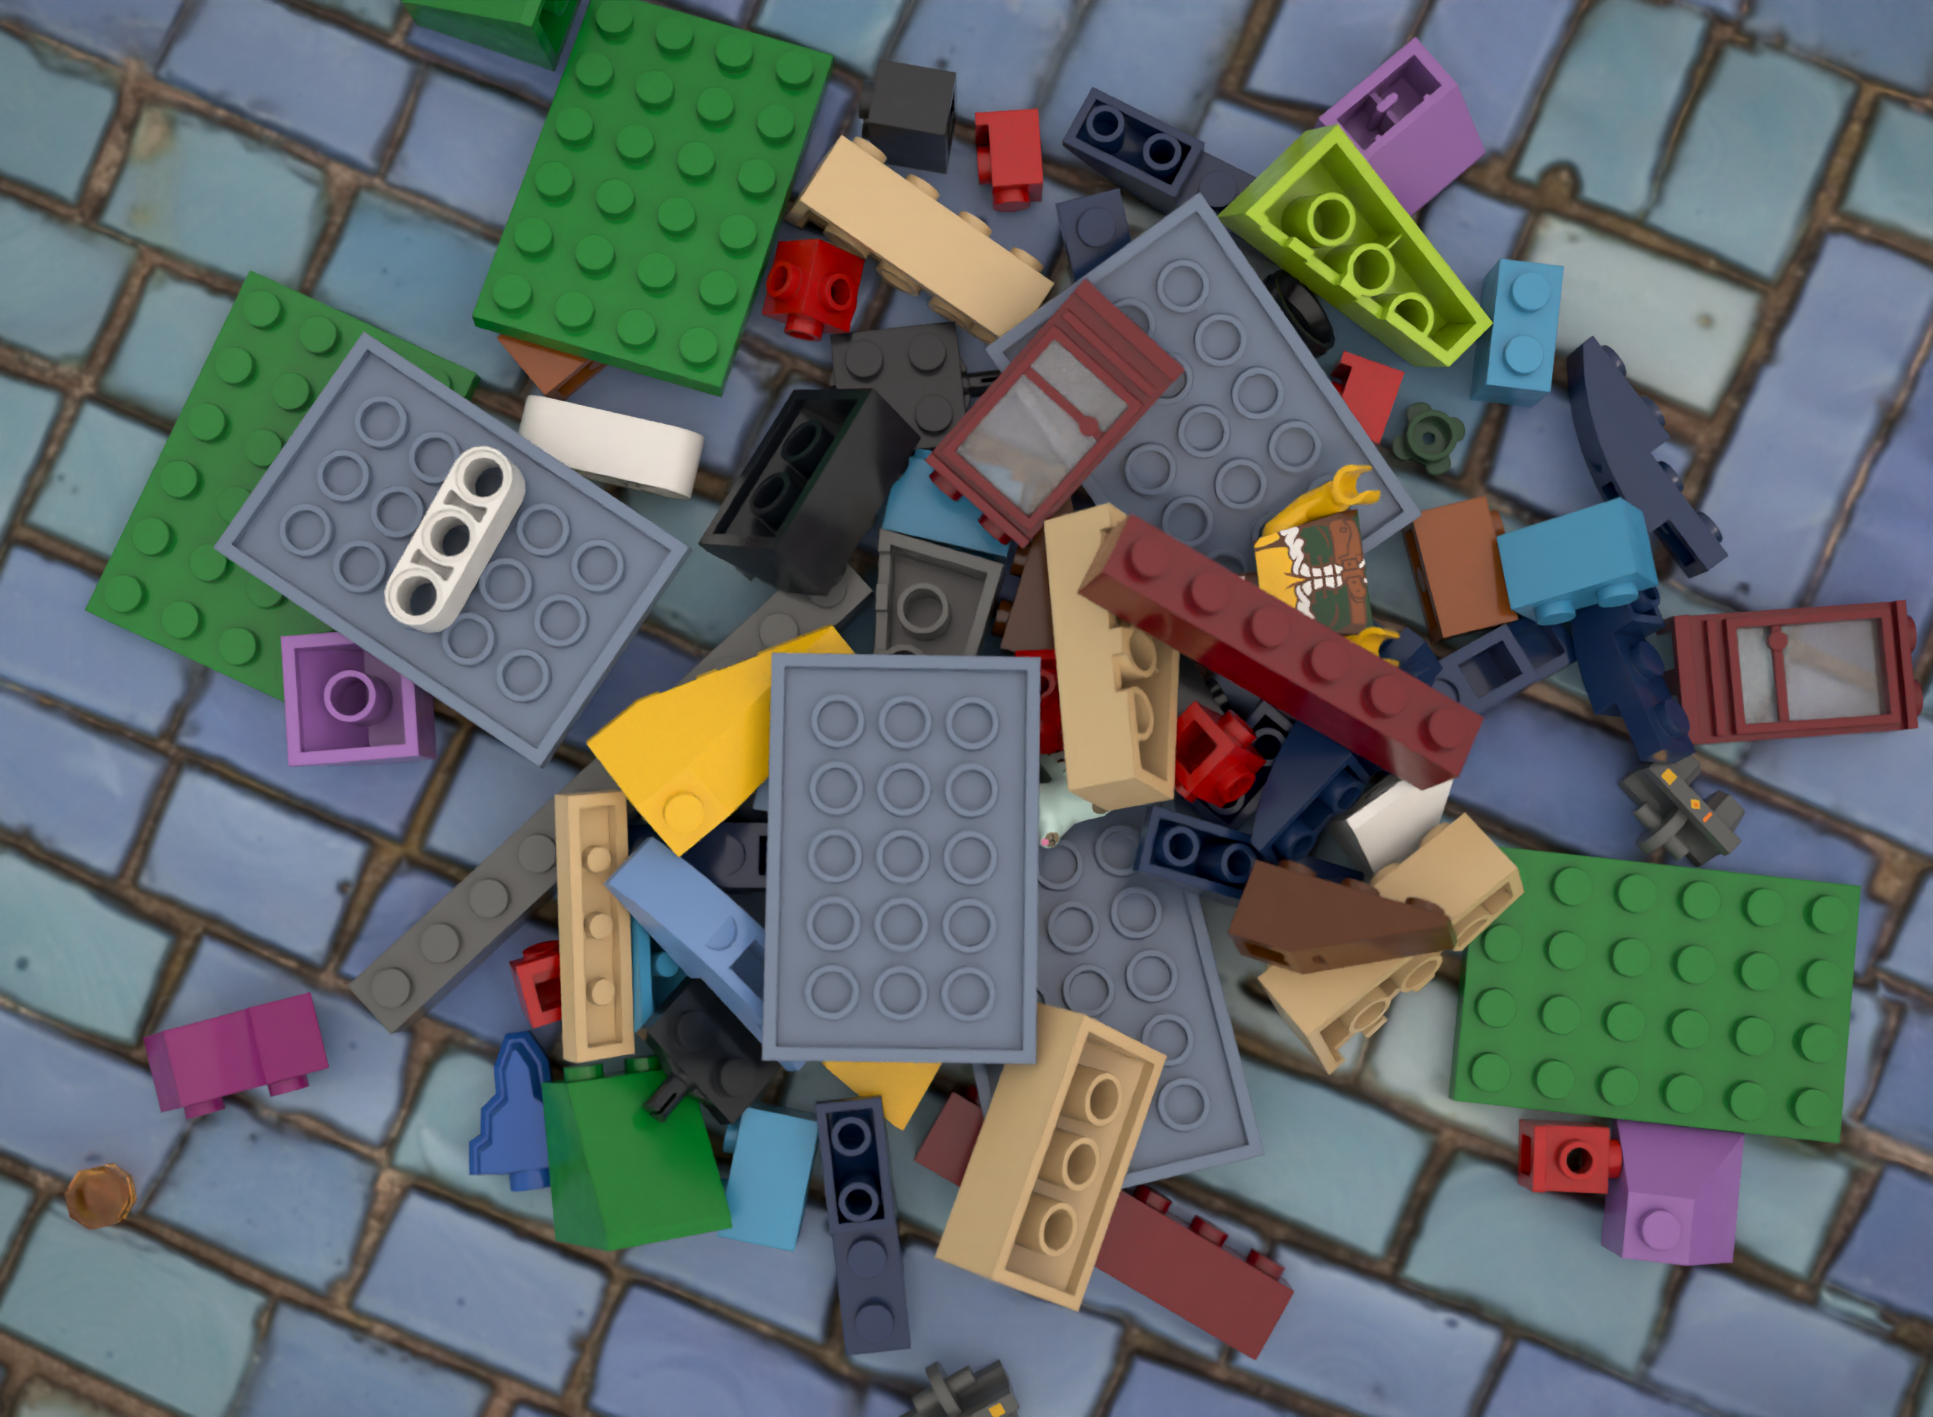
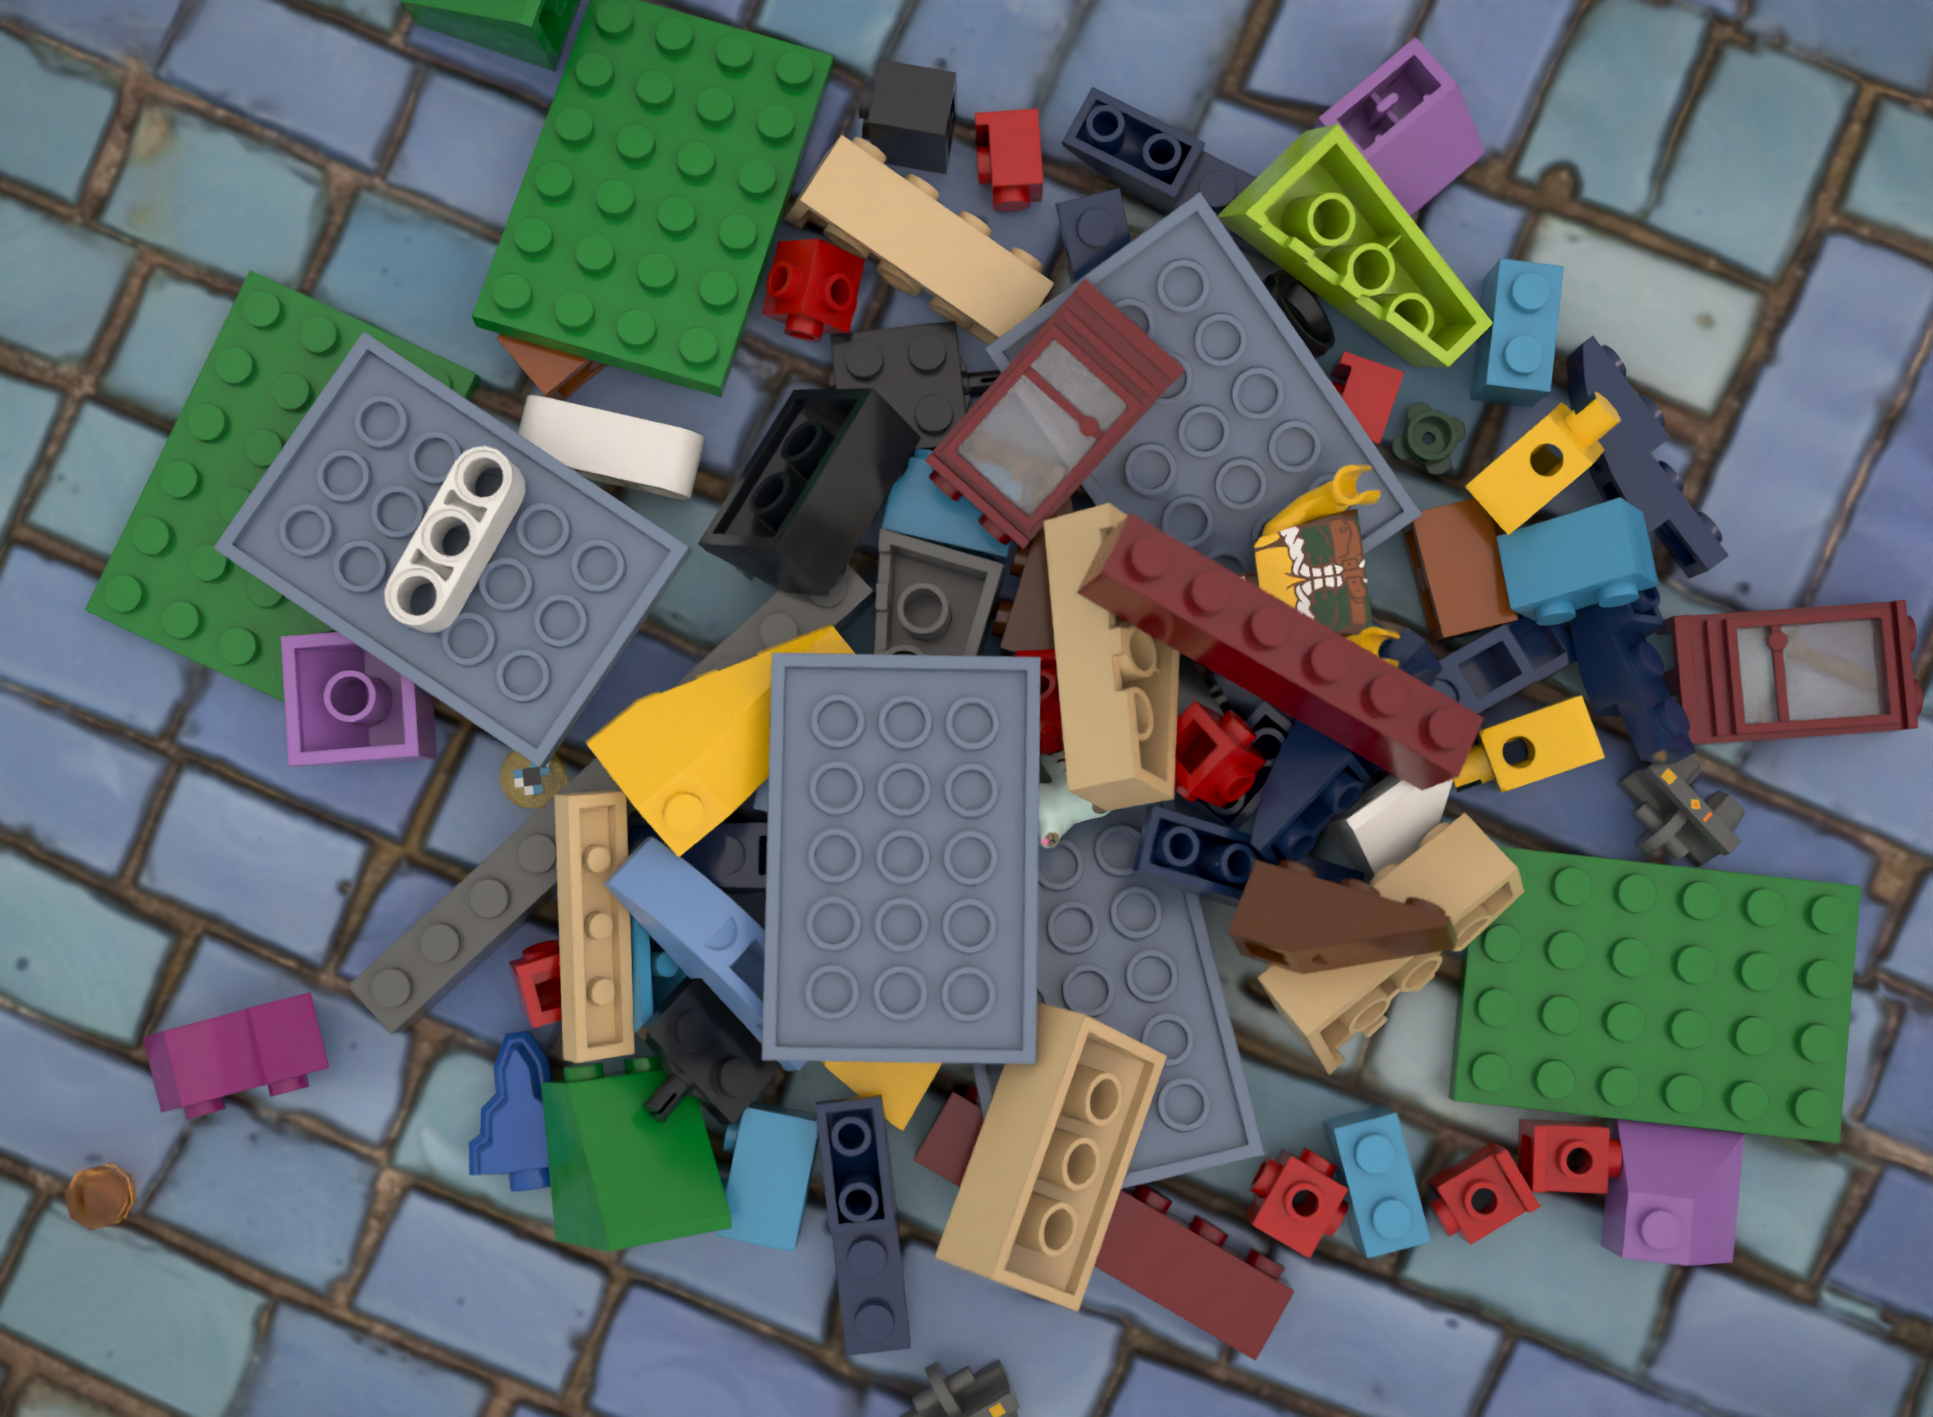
none -> clear yellow tile [500,750,568,809]
none -> red brick [1244,1147,1349,1259]
none -> dark azure brick [1322,1105,1431,1258]
none -> red brick [1427,1142,1541,1245]
none -> yellow torso [1453,695,1605,793]
none -> yellow torso [1465,392,1621,535]

